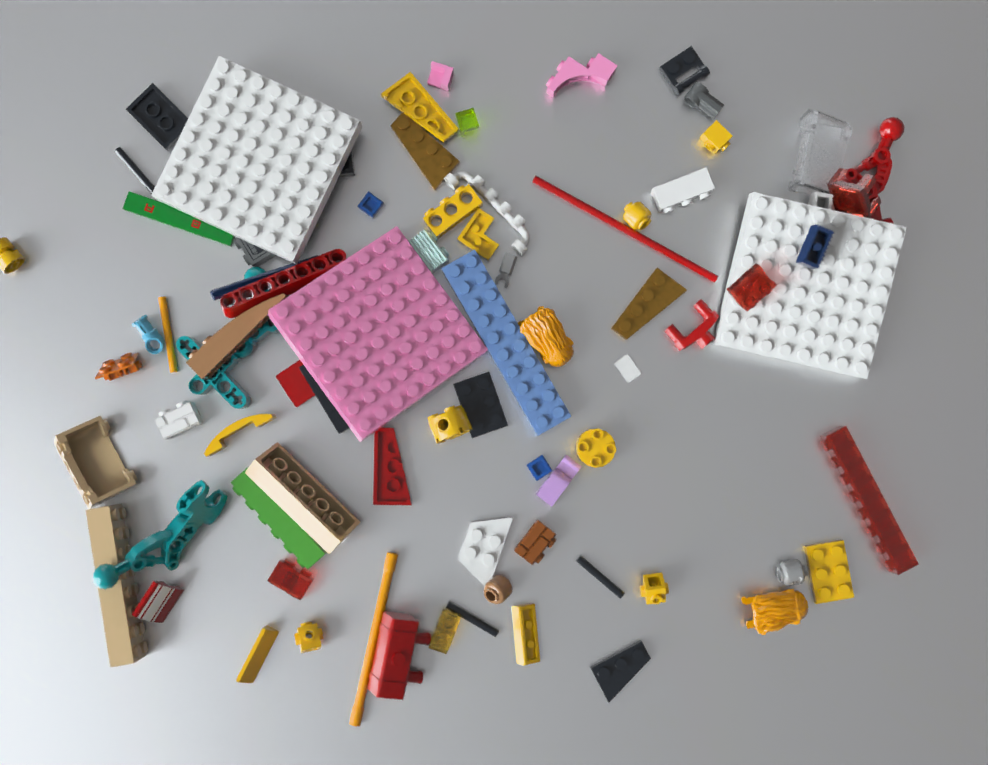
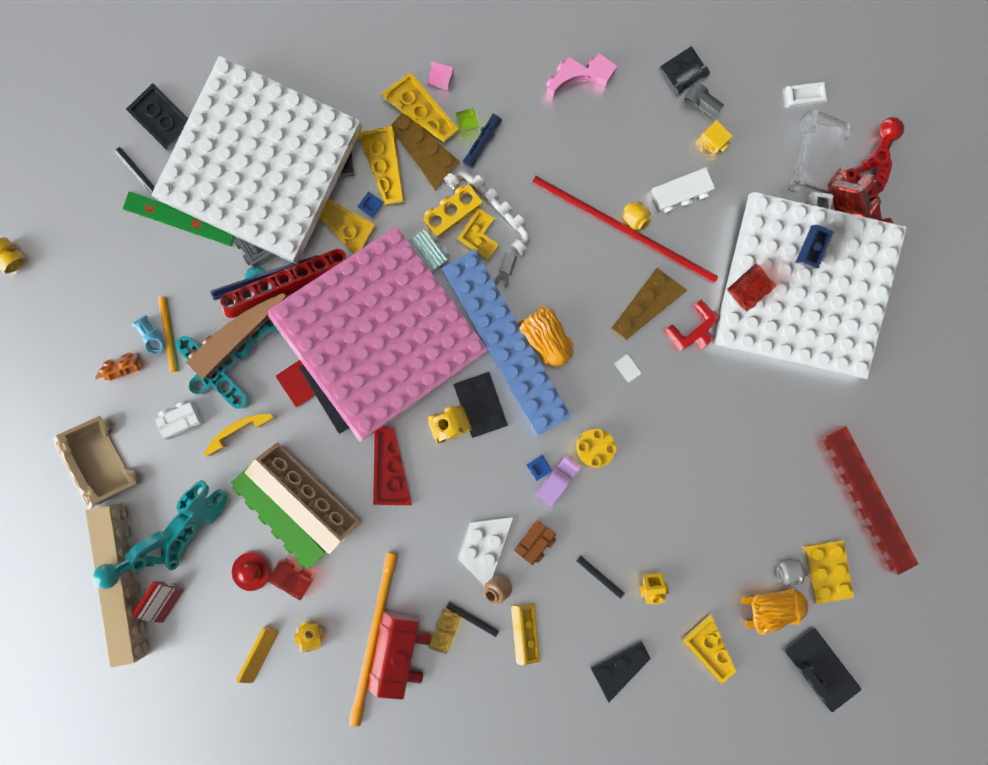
none -> red plate [232,552,271,591]
none -> yellow wing [319,199,376,254]
none -> yellow wing [358,125,405,205]
none -> dark blue pin [462,113,502,168]
none -> yellow wing [682,614,736,684]
none -> black bracket [784,627,862,712]
none -> white tile [786,81,827,107]

